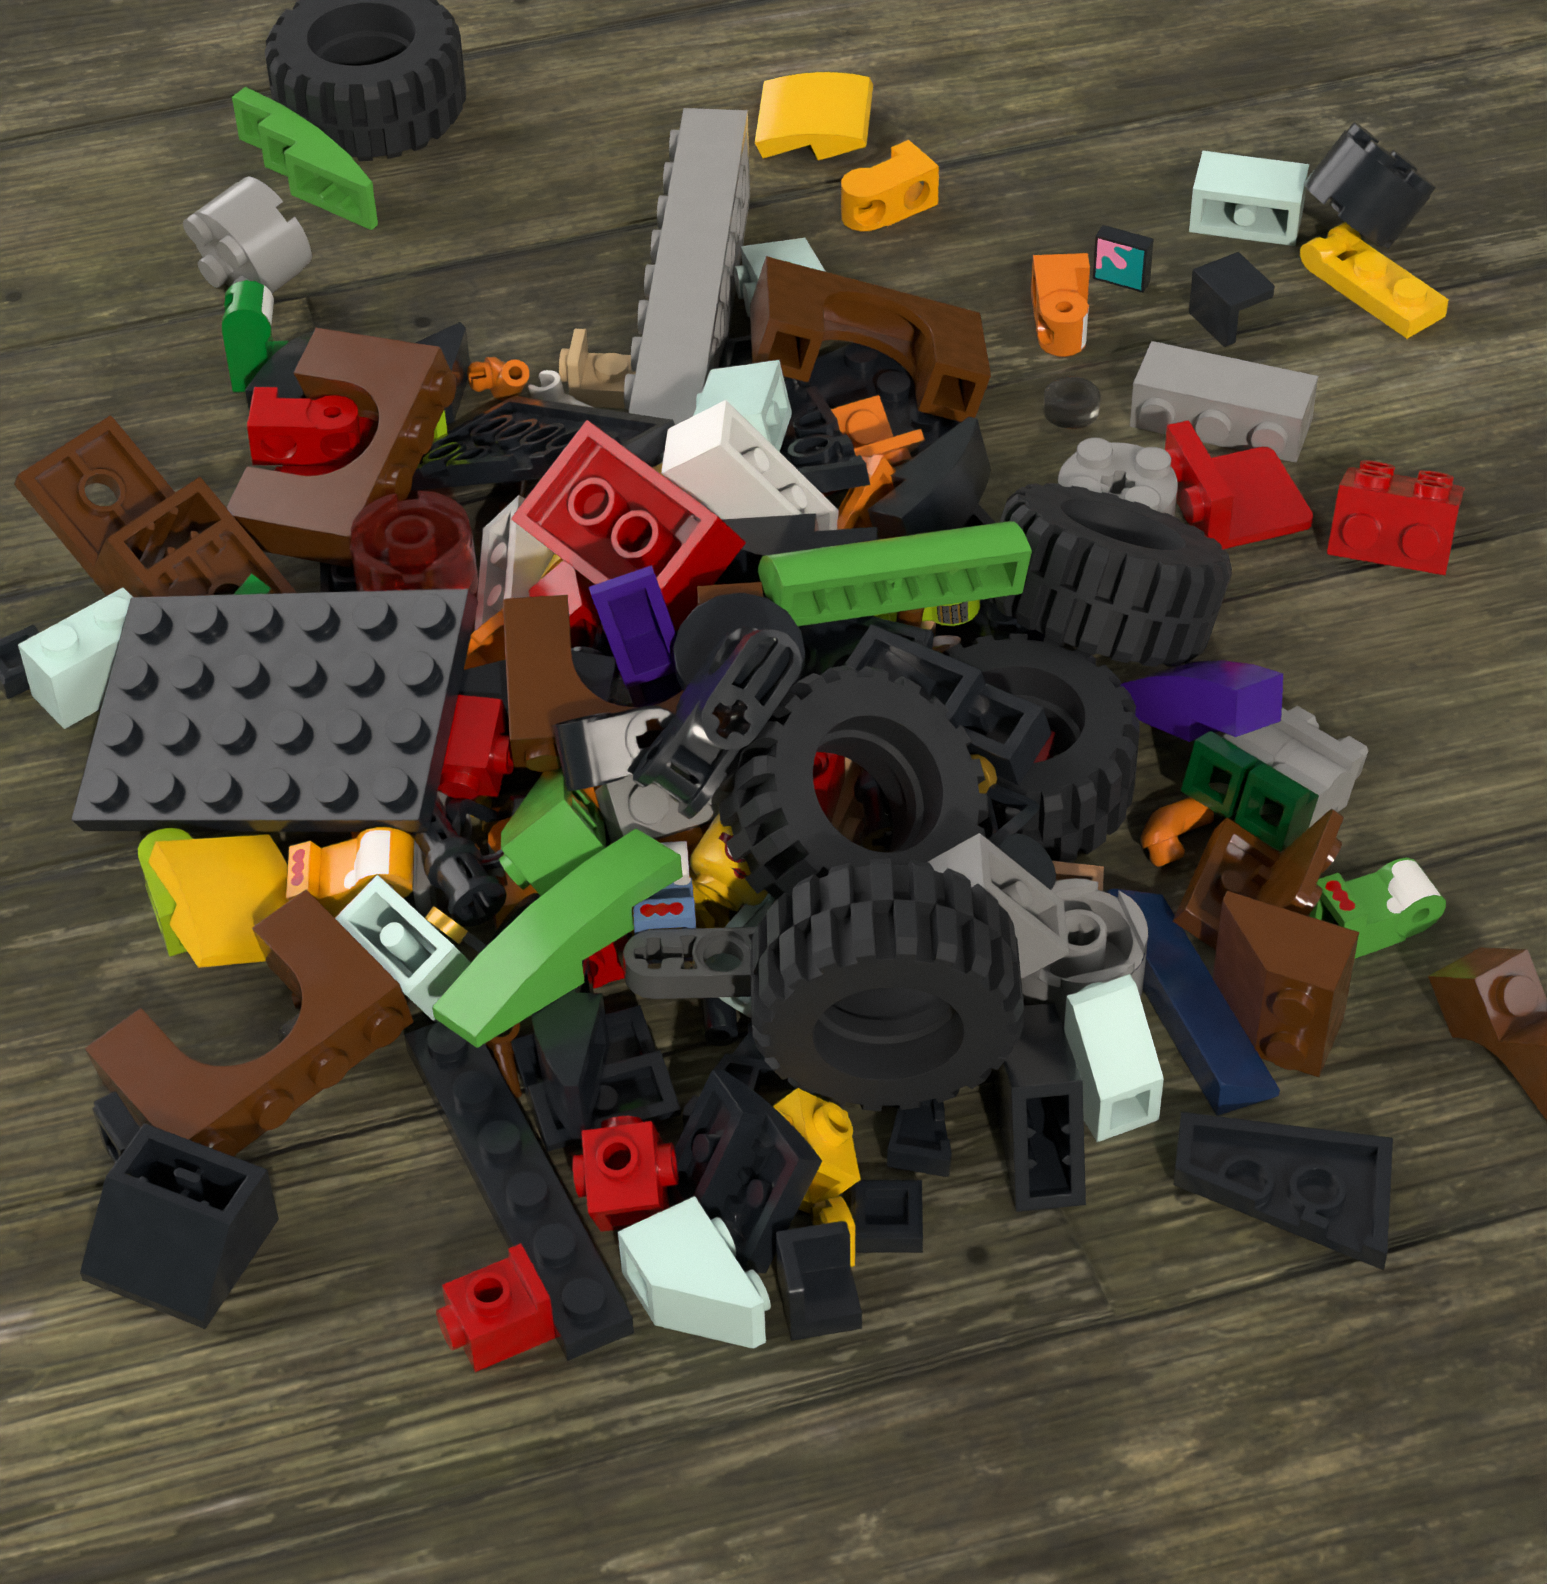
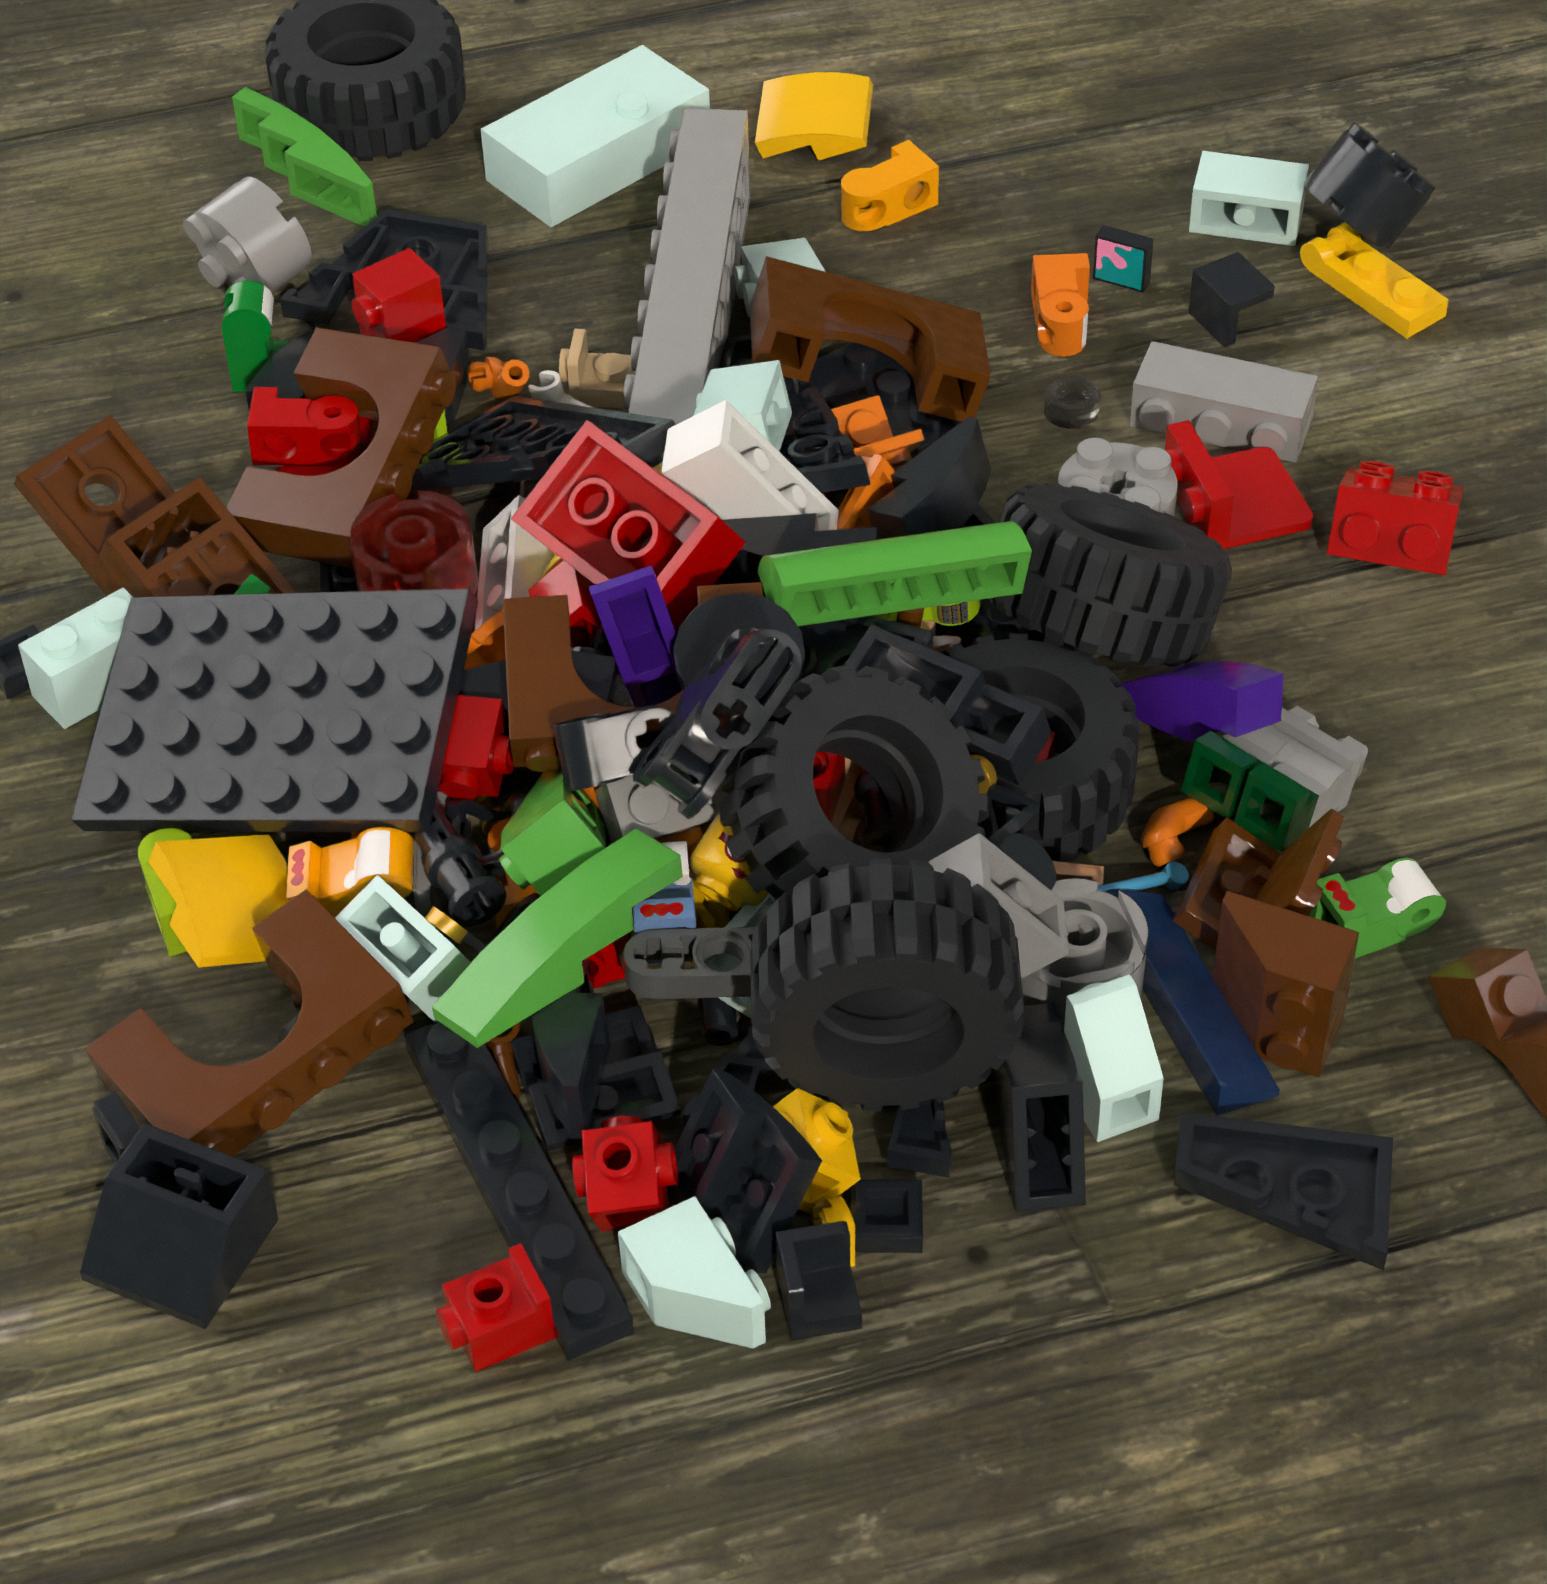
none -> black wing [280,209,488,350]
none -> red brick [351,248,446,343]
none -> light aqua brick [481,45,710,227]
none -> dark azure hinge [1098,861,1189,892]

